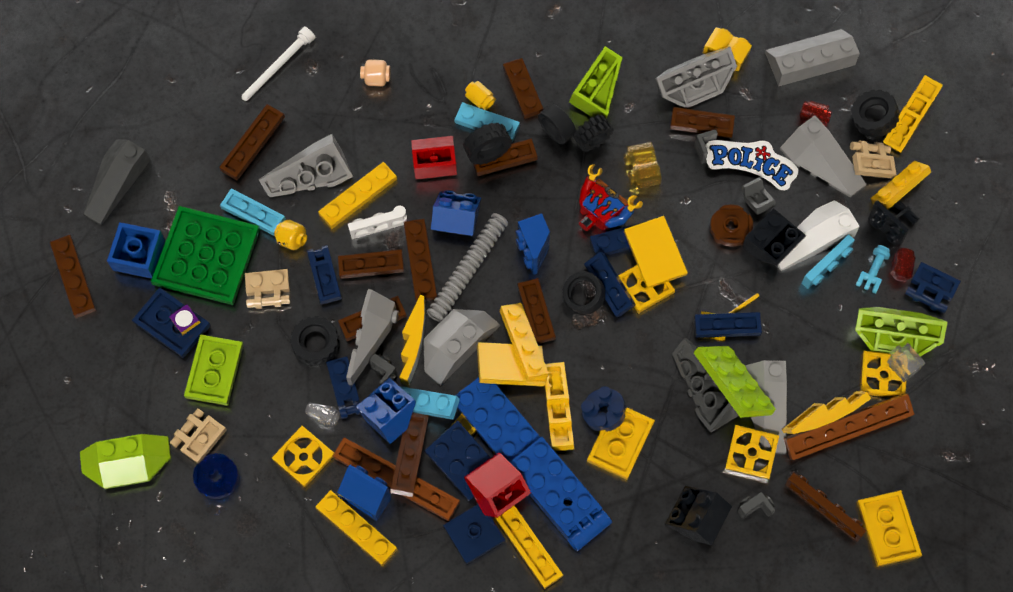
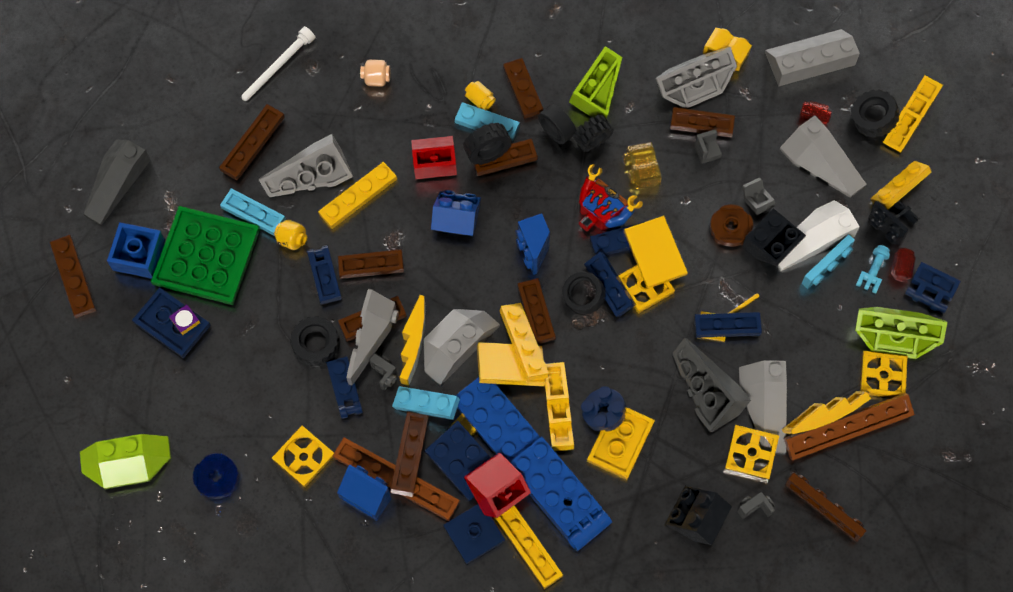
tan plate [169,408,227,465] -> none
lime plate [184,335,244,406] -> none
tan plate [245,269,290,309] -> none
clear cone [305,402,340,428] -> none
yellow plate [315,490,398,566] -> none
white plate [348,205,407,239] -> none
blue slope [356,378,416,444] -> none
reddish brown plate [404,219,437,302] -> none
light grey piece [427,213,508,322] -> none
lime plate [694,346,776,418] -> none
sticker [706,140,798,191] -> none
tan plate [850,140,897,178] -> none
yellow tile [857,490,922,567] -> none
clear brick [887,343,925,382] -> none

